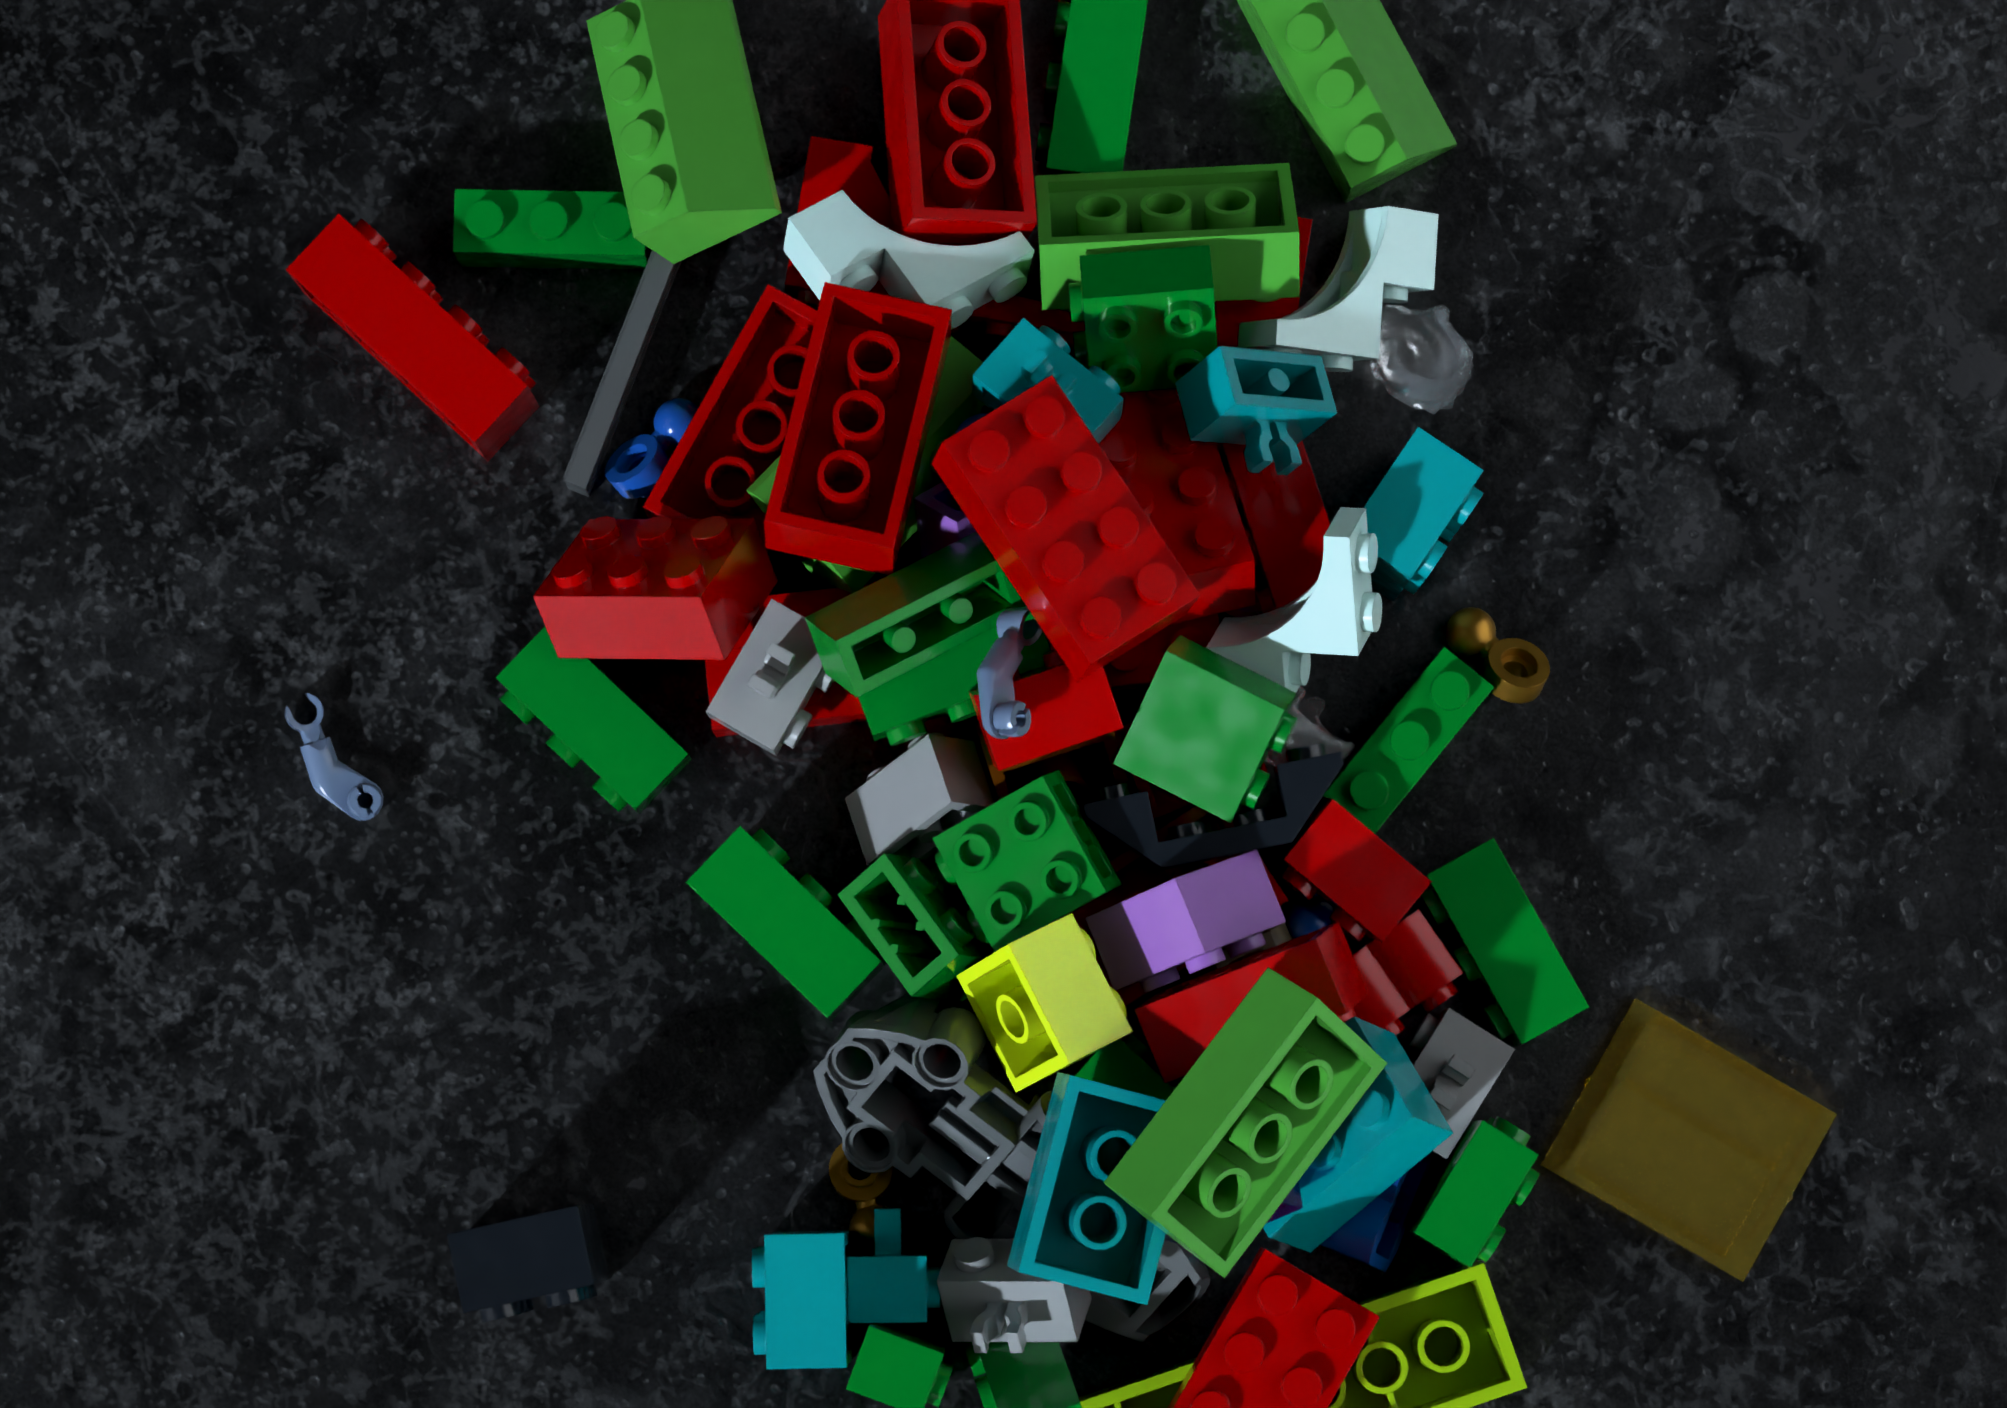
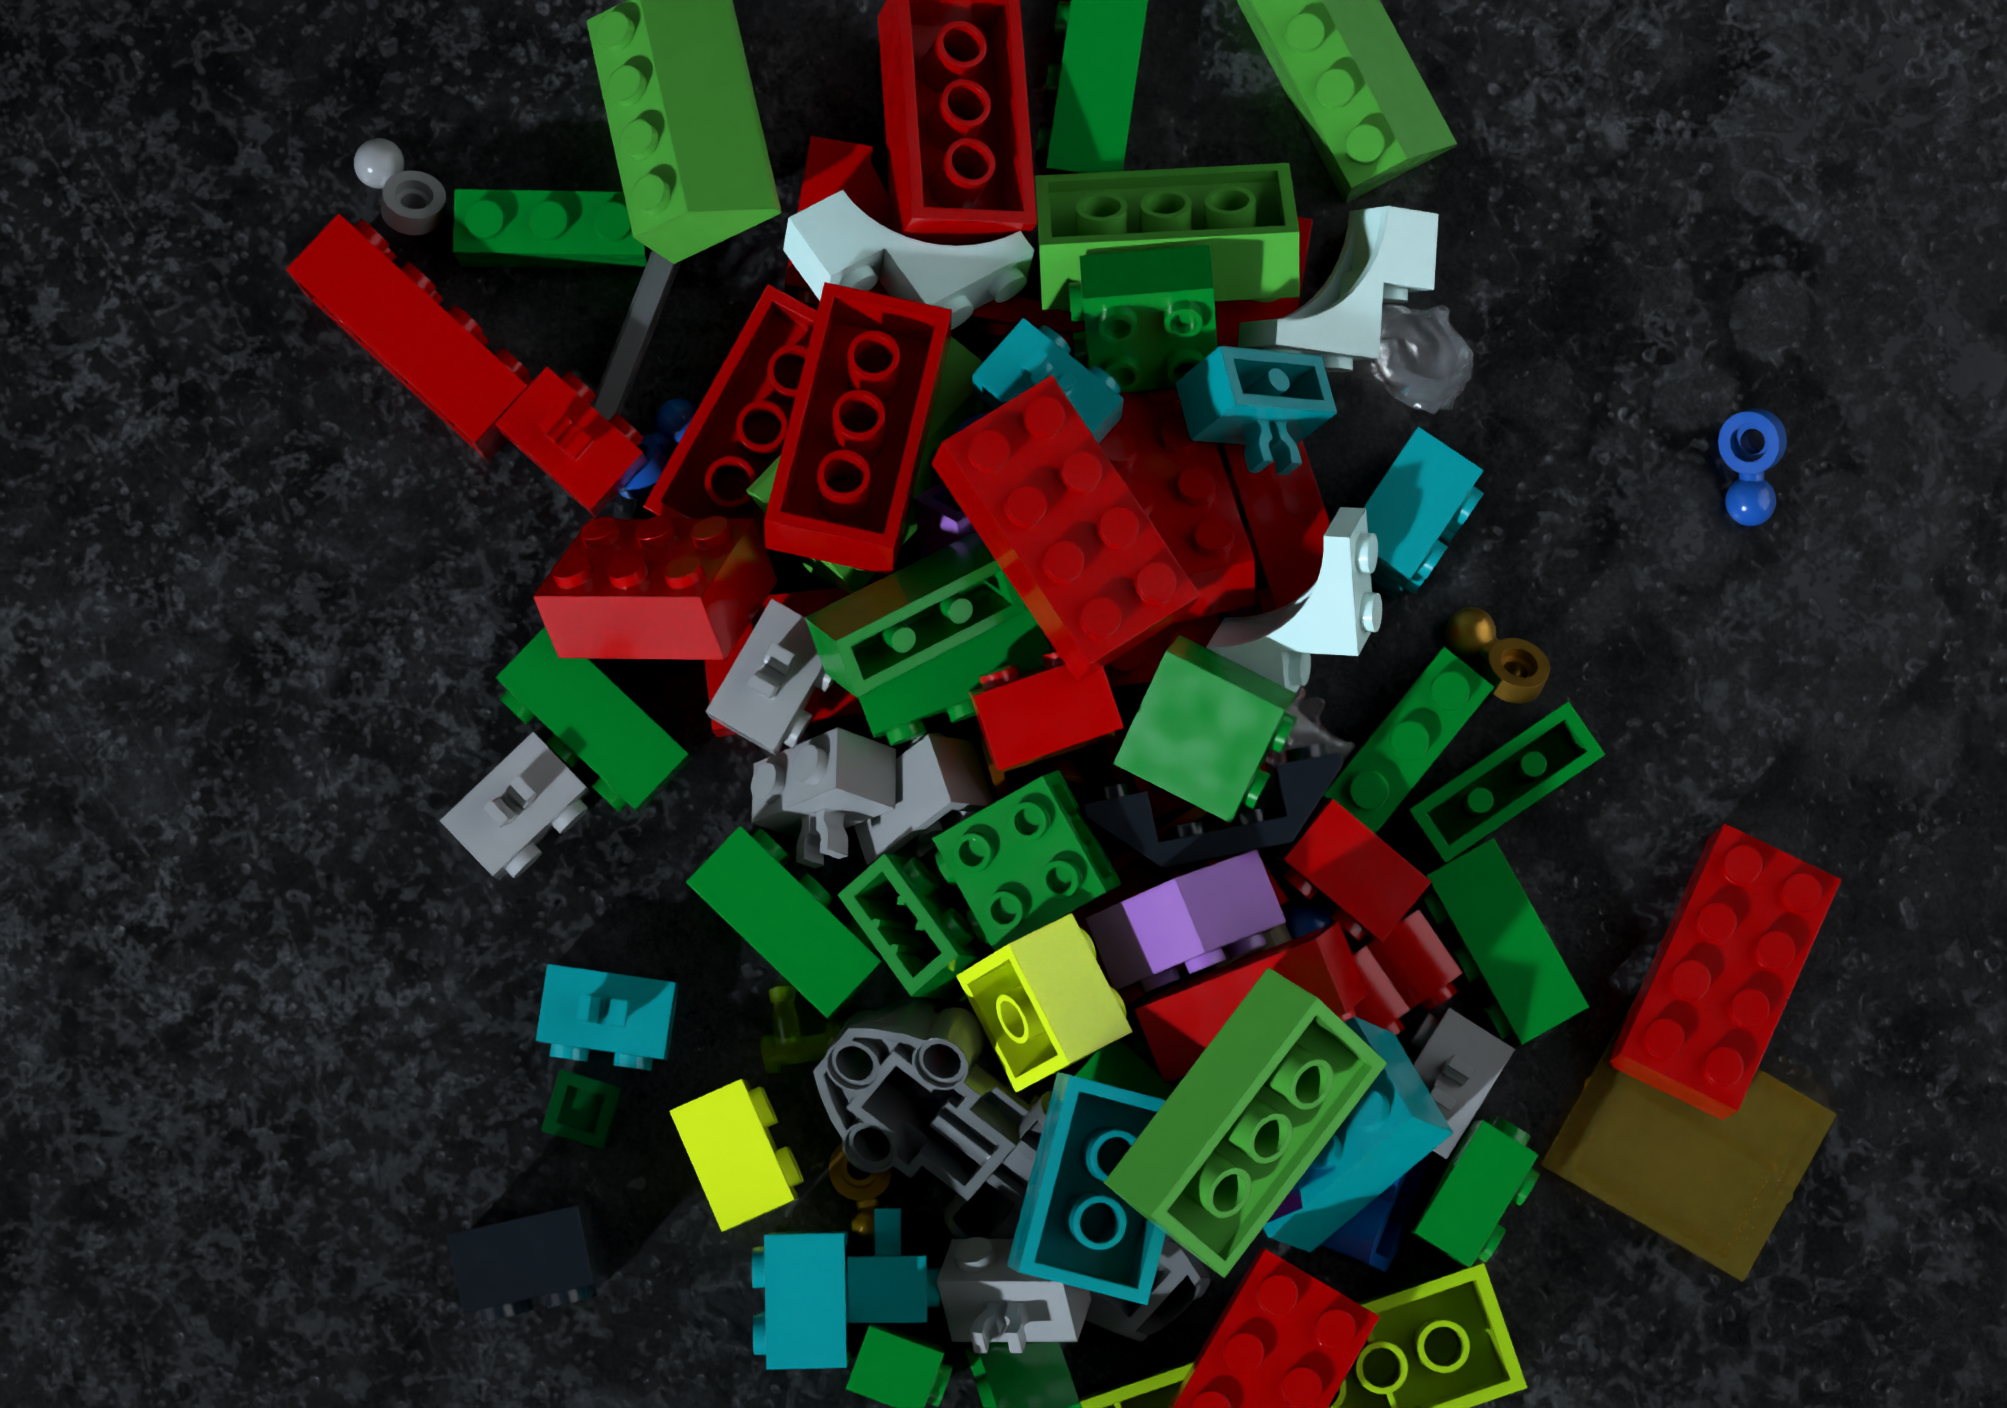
sand blue arm [285,693,384,821] -> none
sand blue arm [977,607,1043,739] -> none
none -> light grey plate [354,138,446,235]
none -> light grey brick [439,732,591,880]
none -> red brick [495,367,647,518]
none -> teal brick [536,964,679,1071]
none -> dark green plate [541,1069,623,1150]
none -> neon yellow brick [670,1079,805,1232]
none -> light grey brick [751,727,896,869]
none -> clear neon green piece [761,986,849,1074]
none -> green brick [1402,701,1605,868]
none -> red brick [1606,823,1842,1120]
none -> blue plate [1718,408,1787,526]

